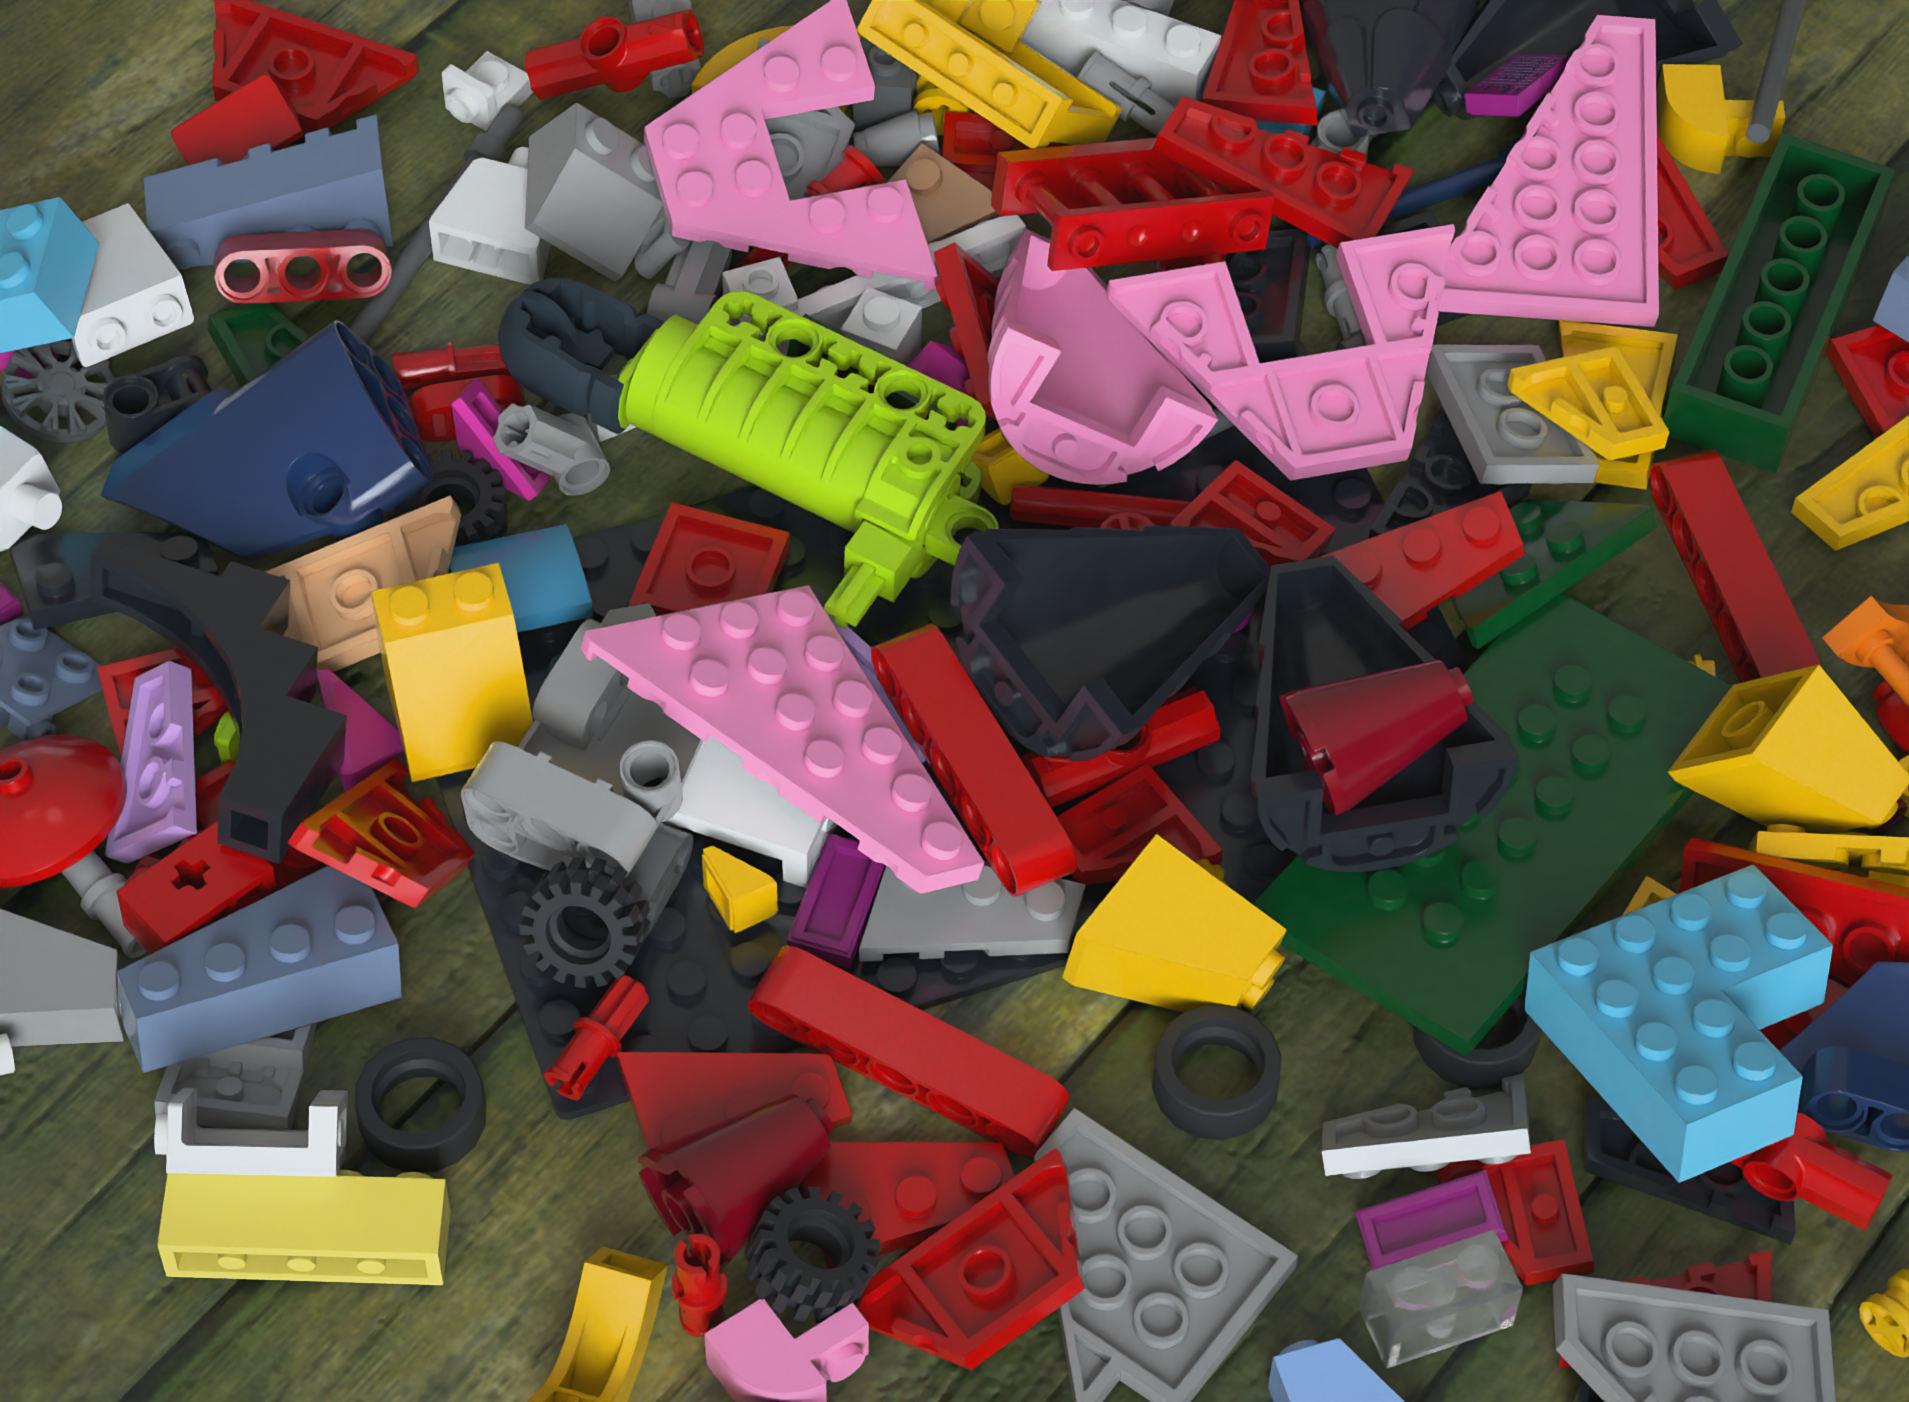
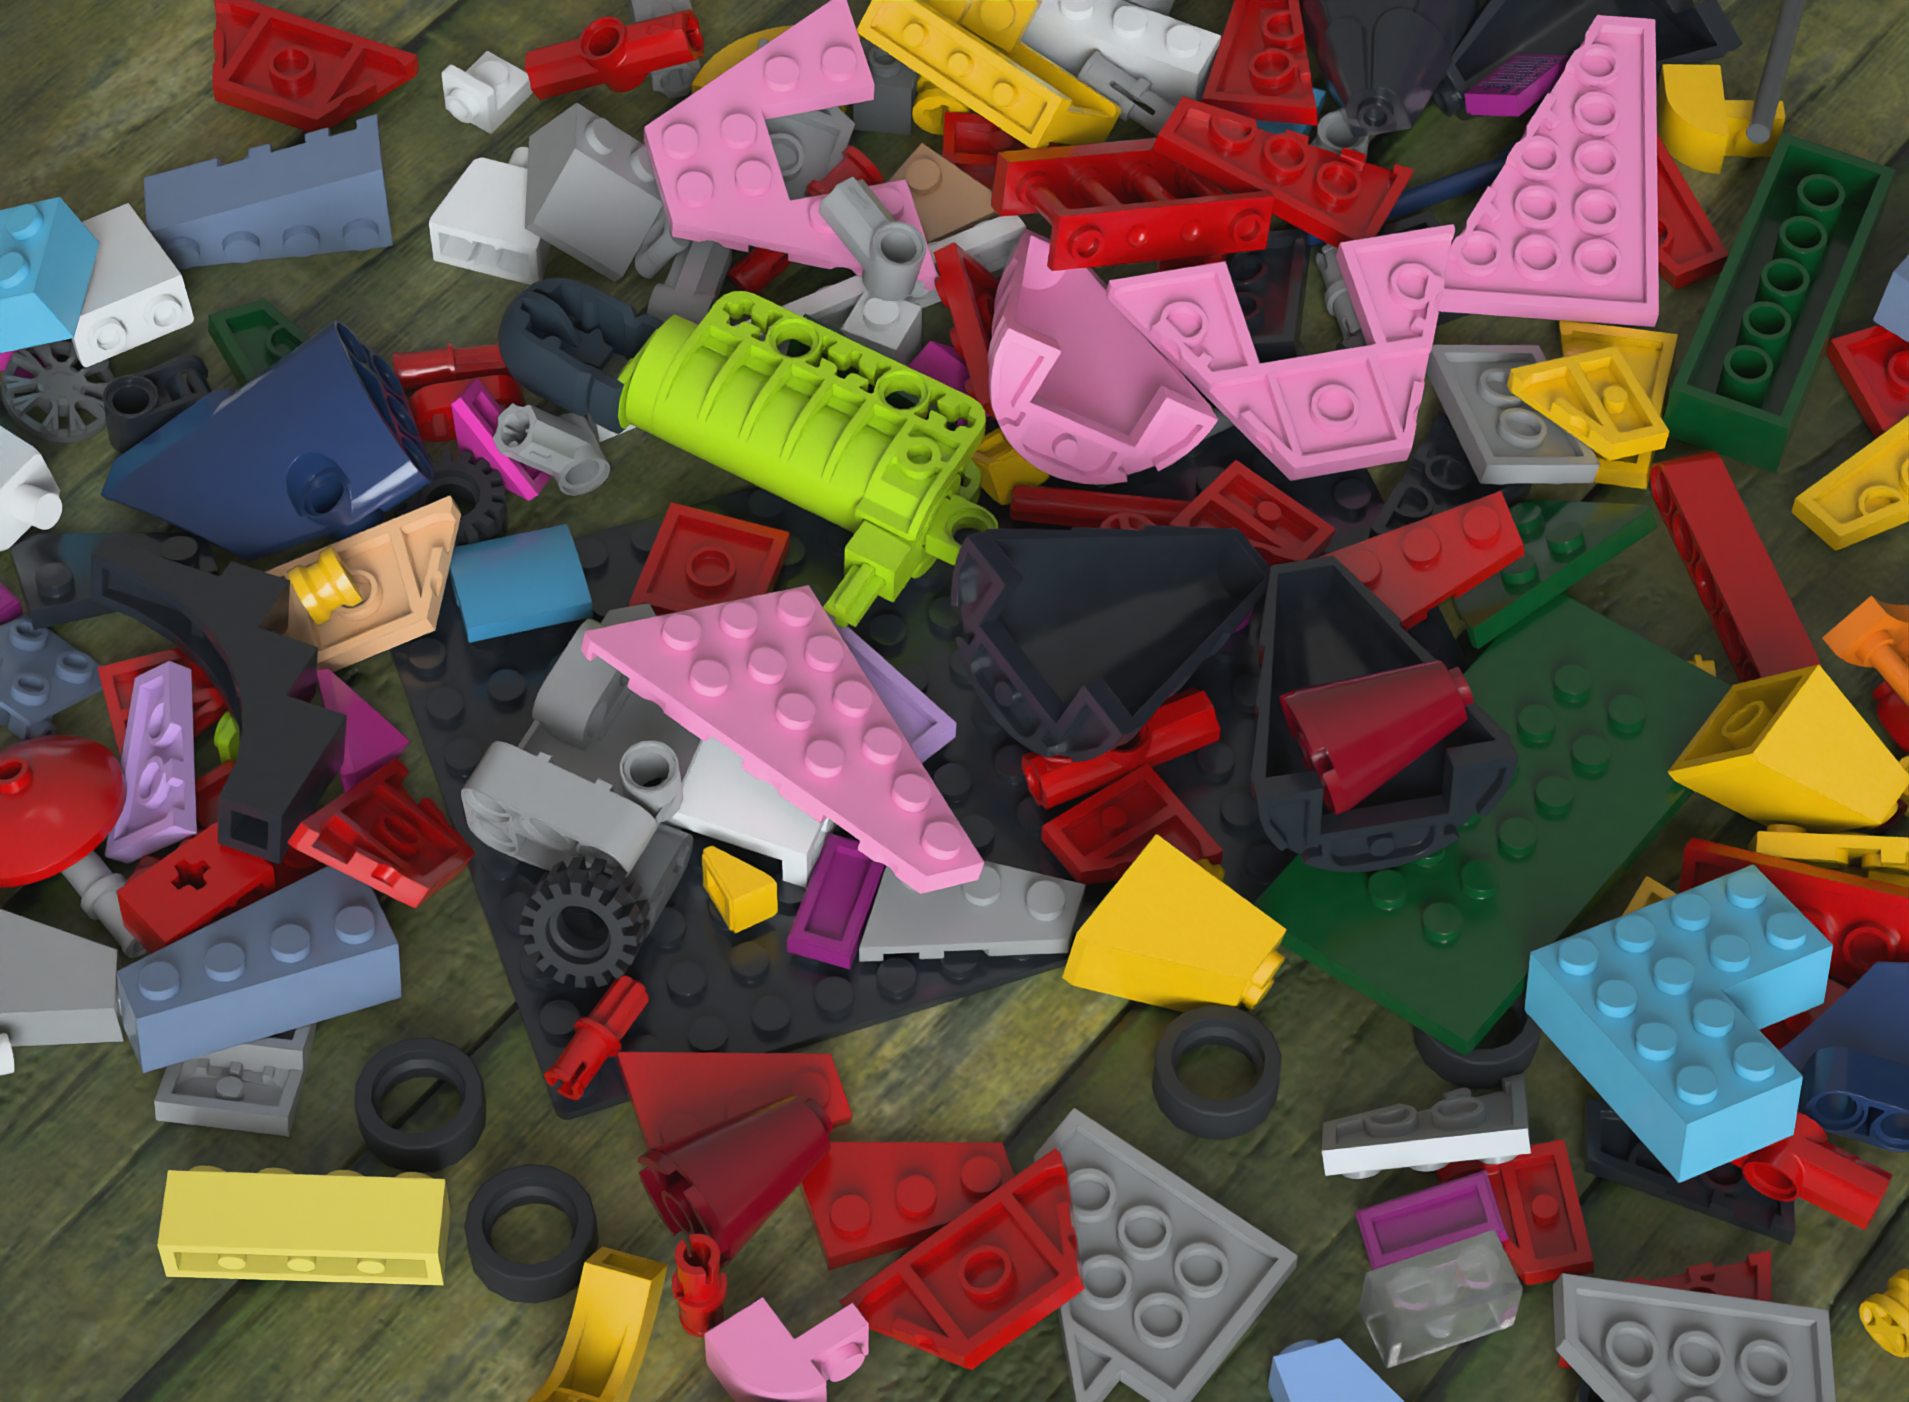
white panel [155,1088,348,1177] -> none
red slope [171,73,306,166] -> none
red beam [213,229,392,304] -> none
dark grey bar [349,105,523,344] -> none
yellow slope [371,563,533,782] -> none
white bracket [722,257,798,326] -> none
black tyre [744,1186,881,1323] -> none
red beam [747,945,1070,1158] -> none
light grey cone [853,109,941,167] -> none
red beam [871,623,1077,897] -> none
none -> yellow wheel [287,546,364,626]
none -> black tyre [464,1164,599,1304]
none -> light grey piece [818,177,927,301]

